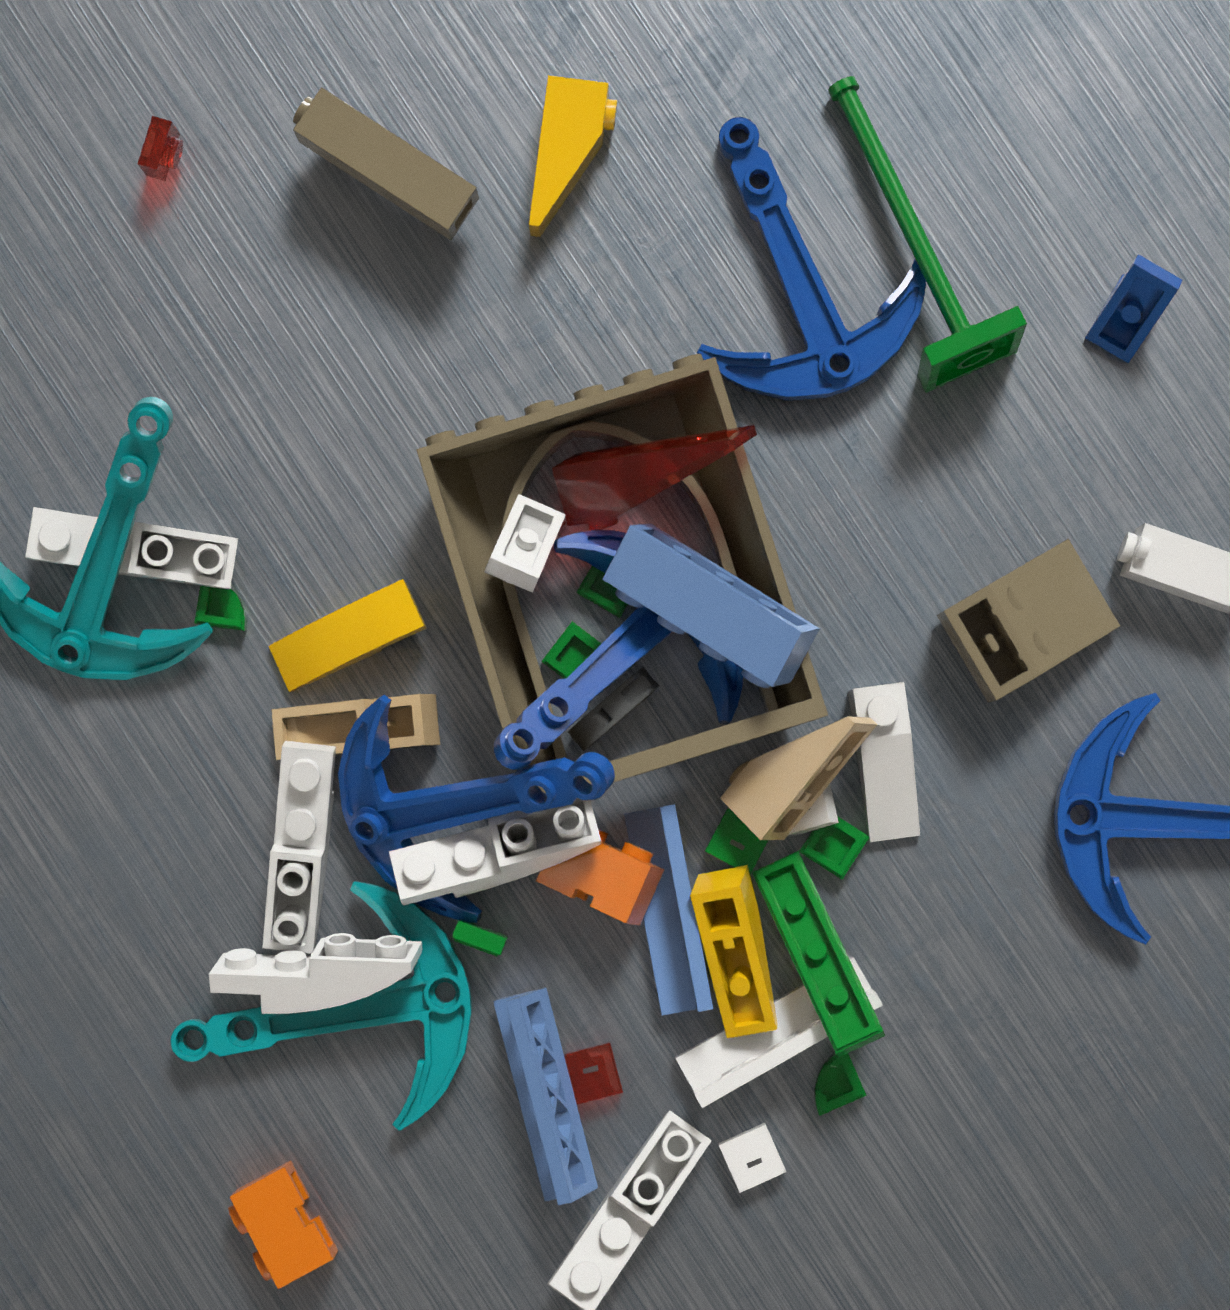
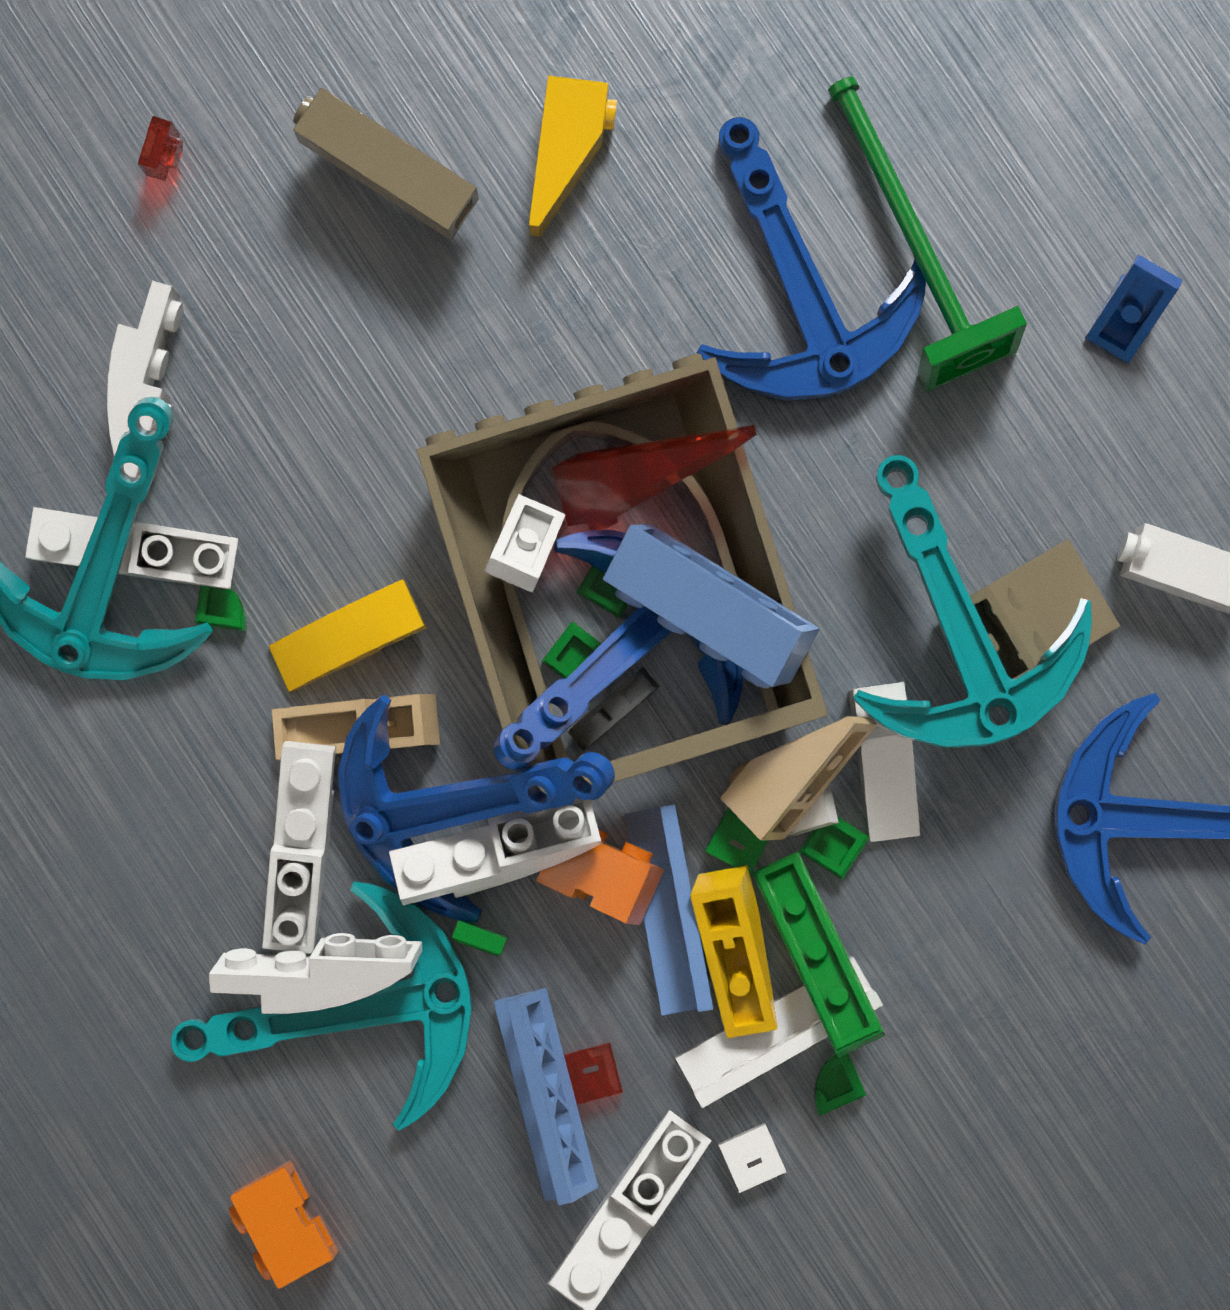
none -> white slope [107,280,183,480]
none -> teal piece [853,455,1092,749]

